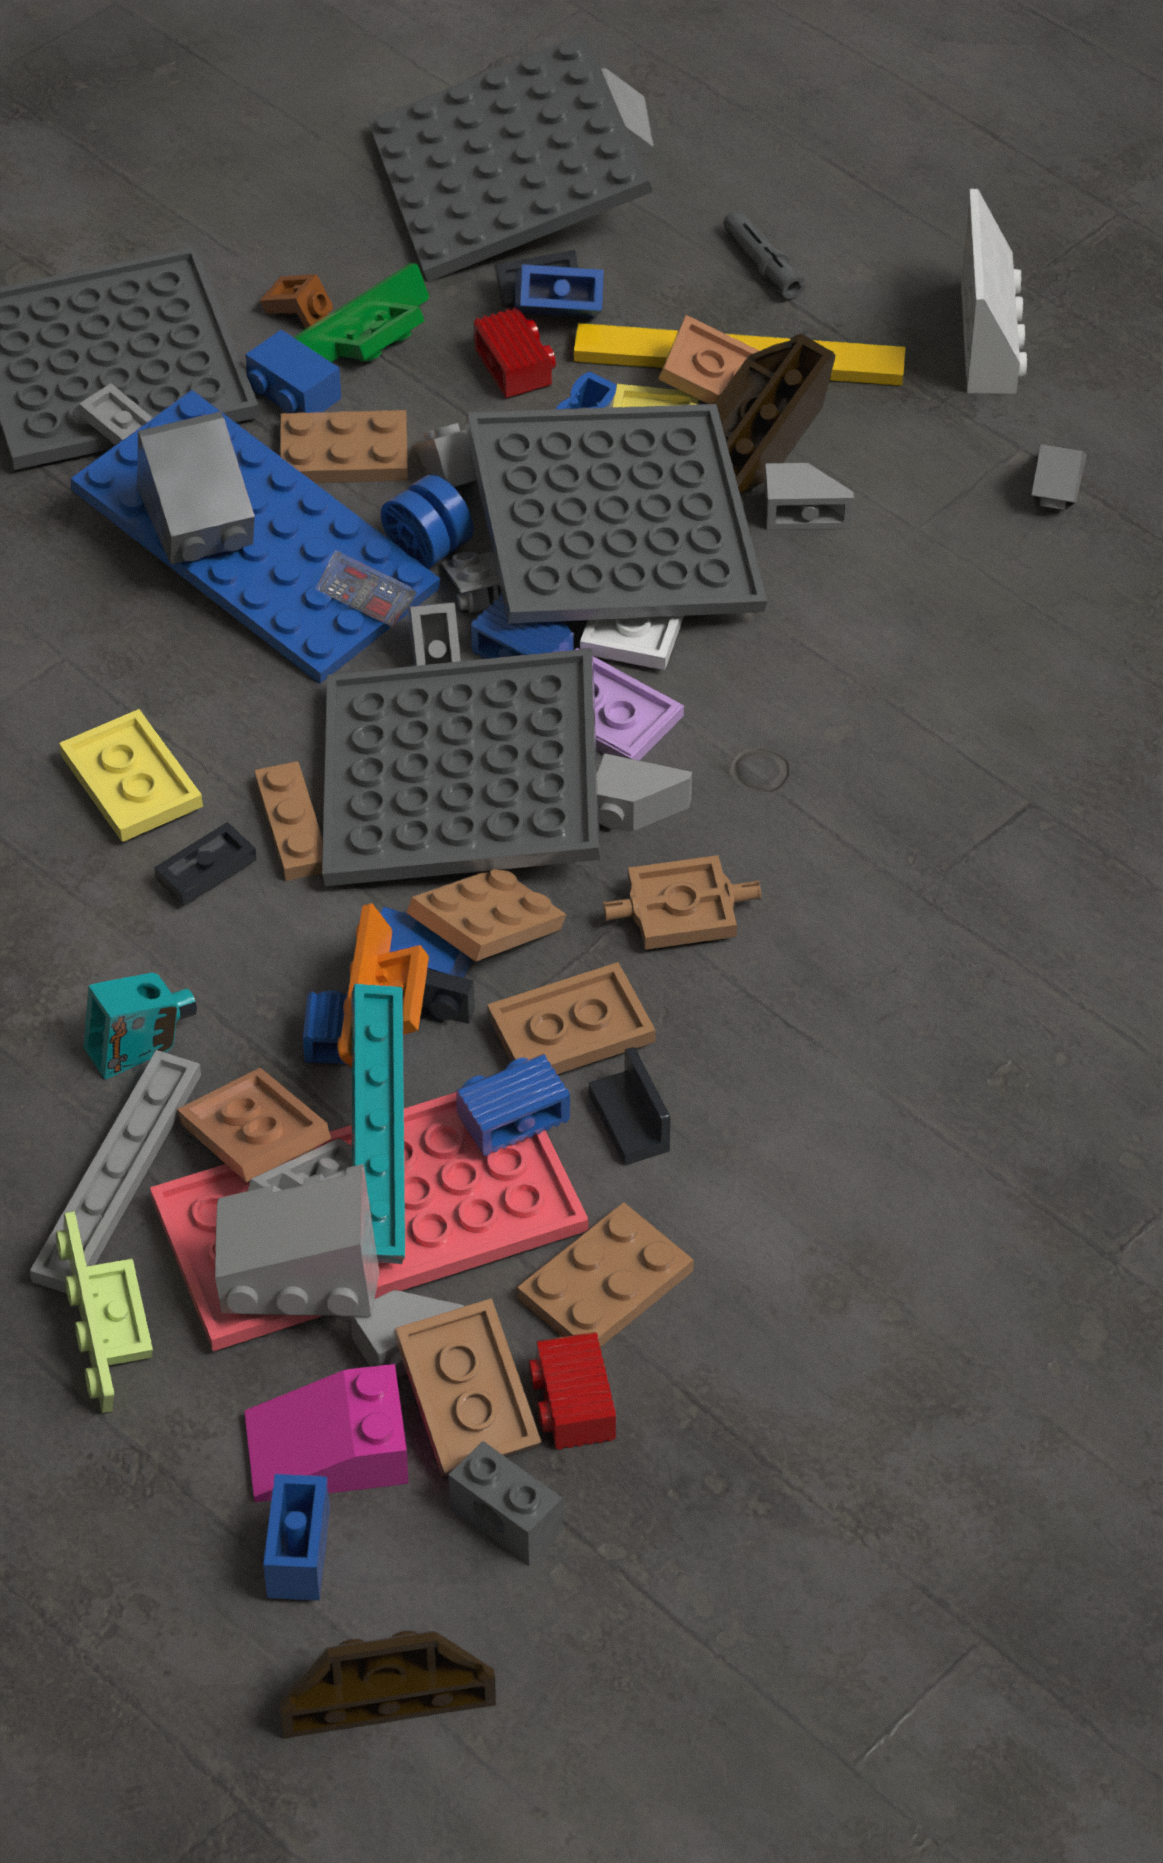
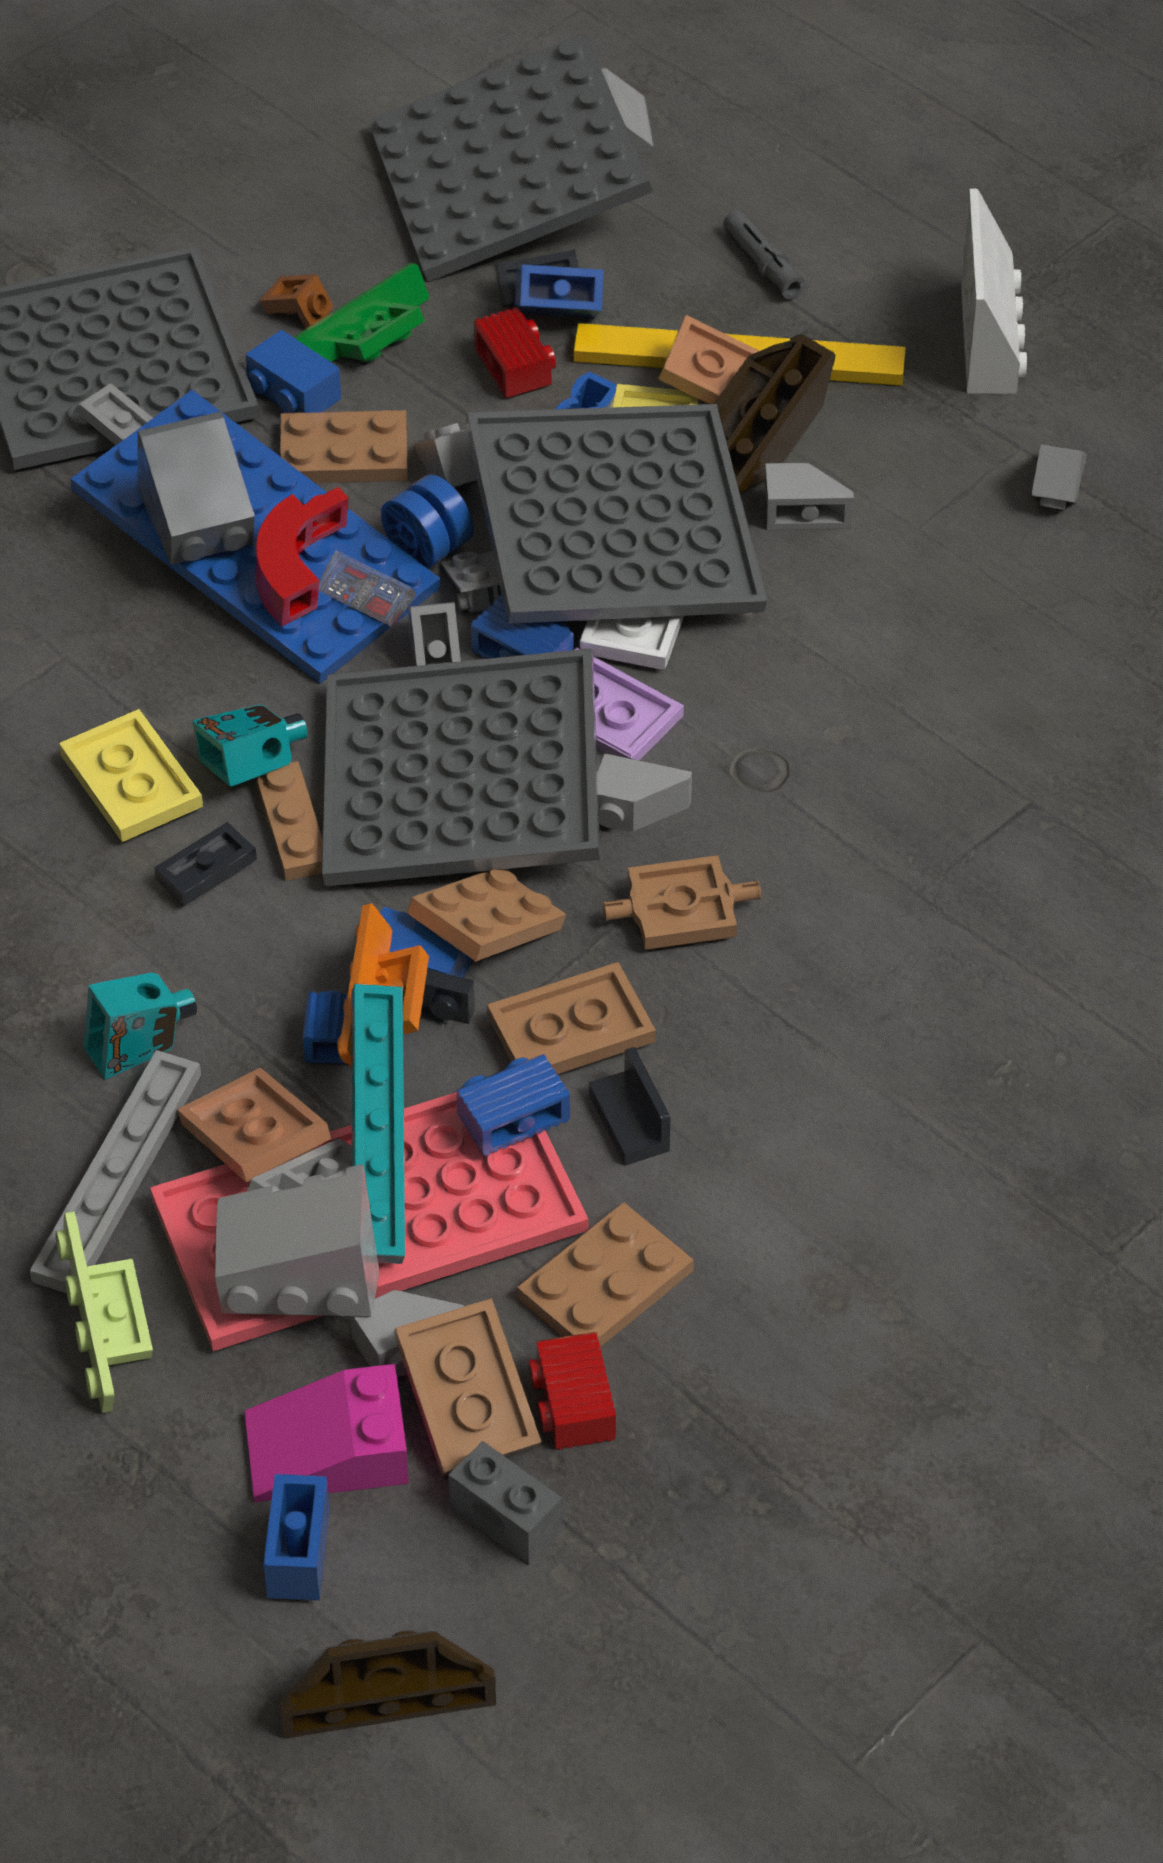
none -> teal torso [192,705,308,787]
none -> red arch [255,487,349,627]

